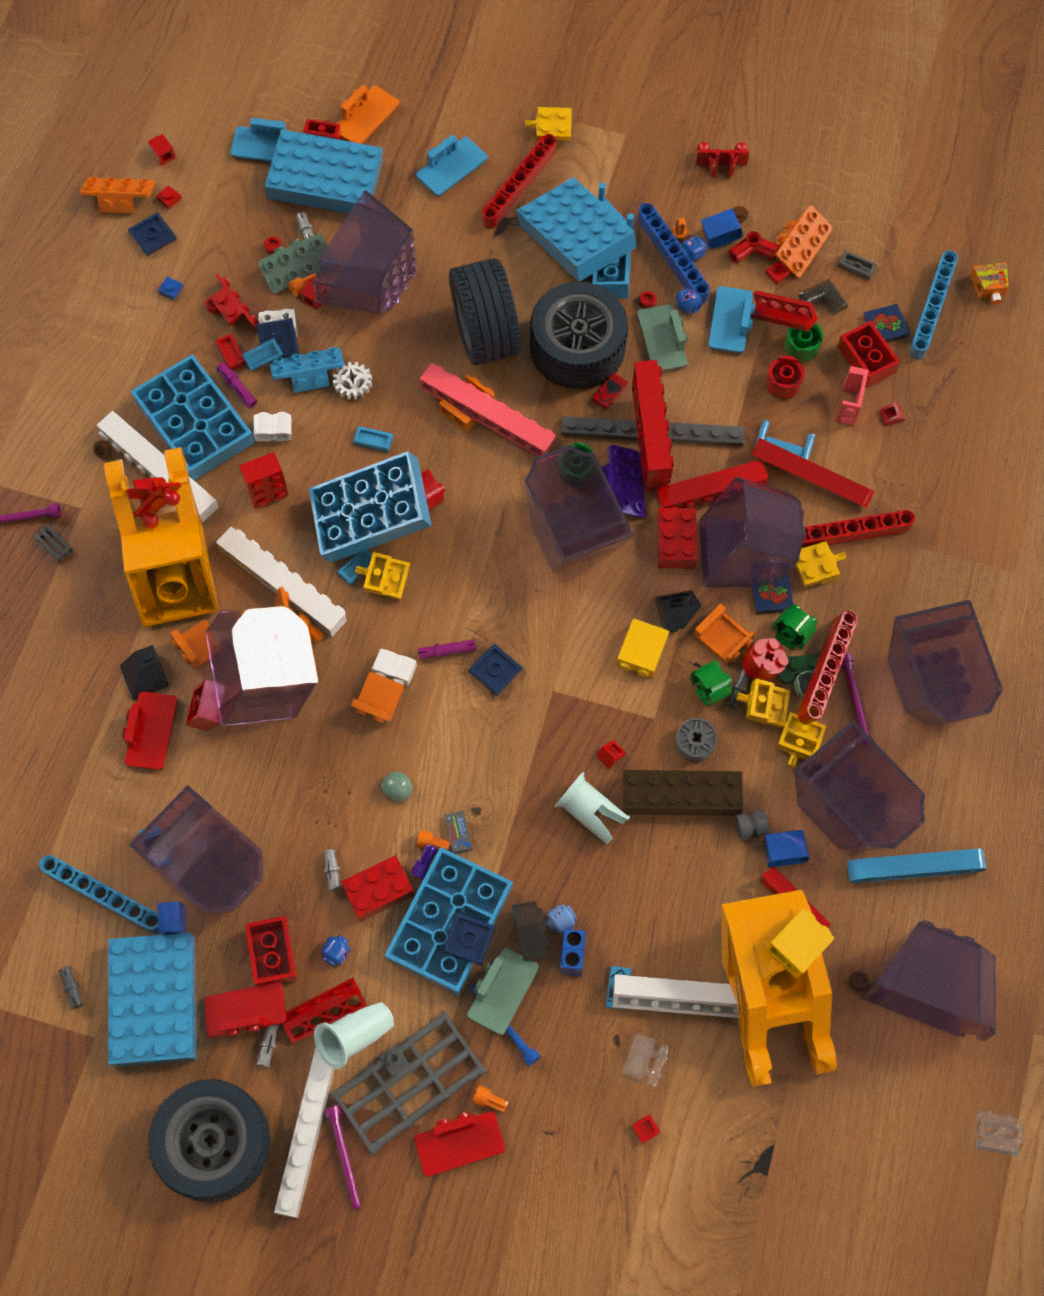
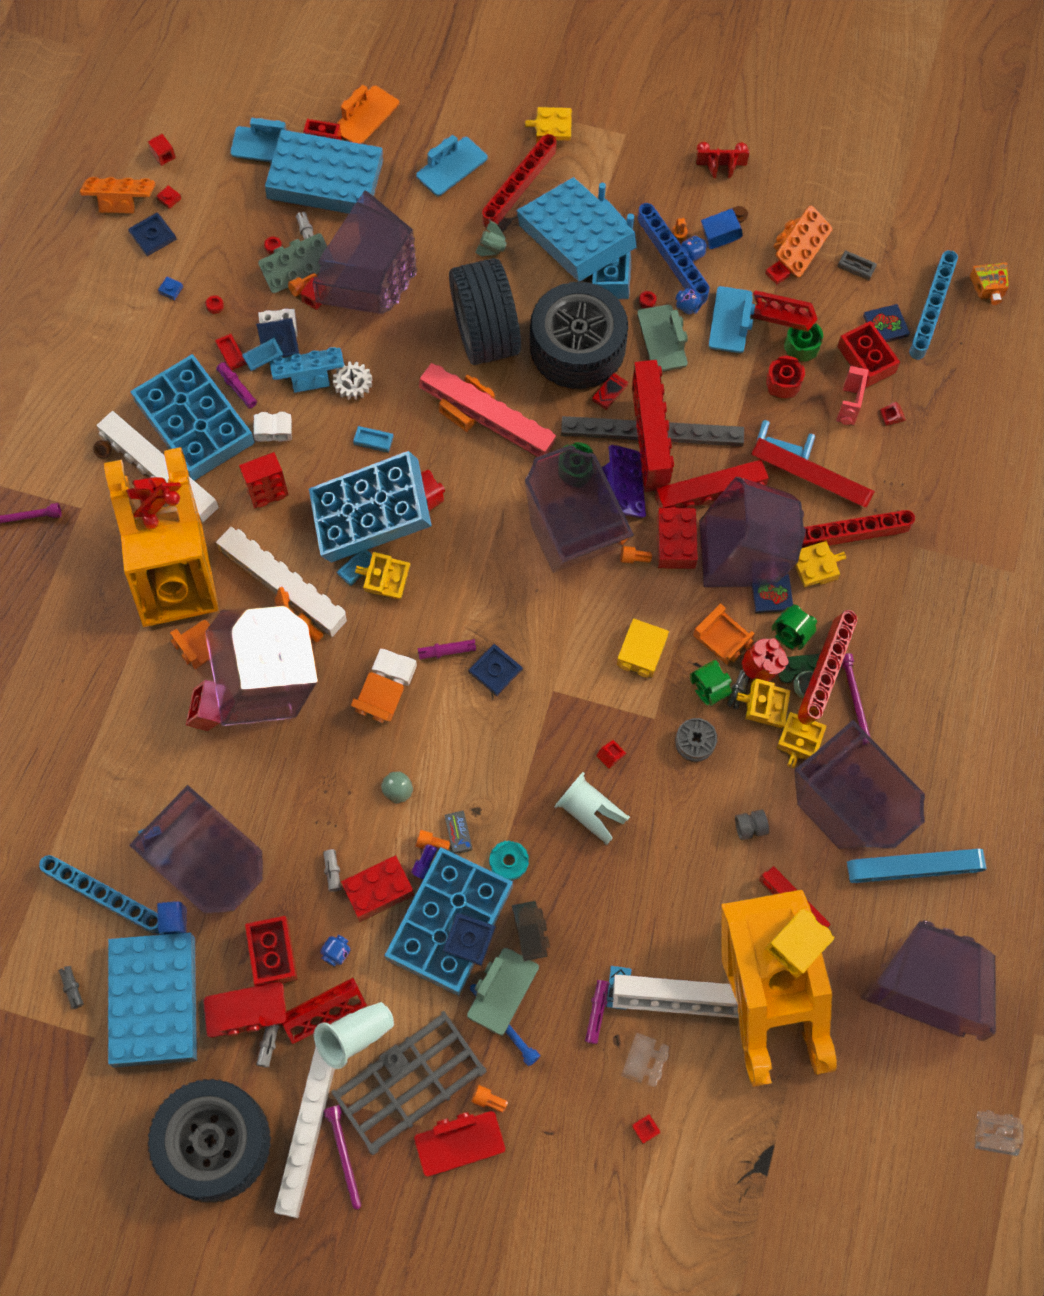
dark grey tile [33,524,73,563] -> none
black slope [120,645,169,700] -> none
red bracket [122,692,178,770] -> none
red bracket [210,273,259,332] -> none
medium blue head [545,904,577,934] -> none
blue piece [559,929,585,976] -> none
dark brown brick [622,770,743,816] -> none
black slope [655,590,701,632] -> none
red piece [728,231,780,263] -> none
blue piece [763,830,810,867] -> none
clear smoke brick [798,278,848,315] -> none
reddish brown plate [848,971,869,992] -> none
windscreen [887,600,1003,726] -> none
none -> sand green brick [475,221,507,256]
none -> teal tile [489,841,529,881]
none -> magenta pin [585,980,610,1044]
none -> orange piece [620,546,652,564]

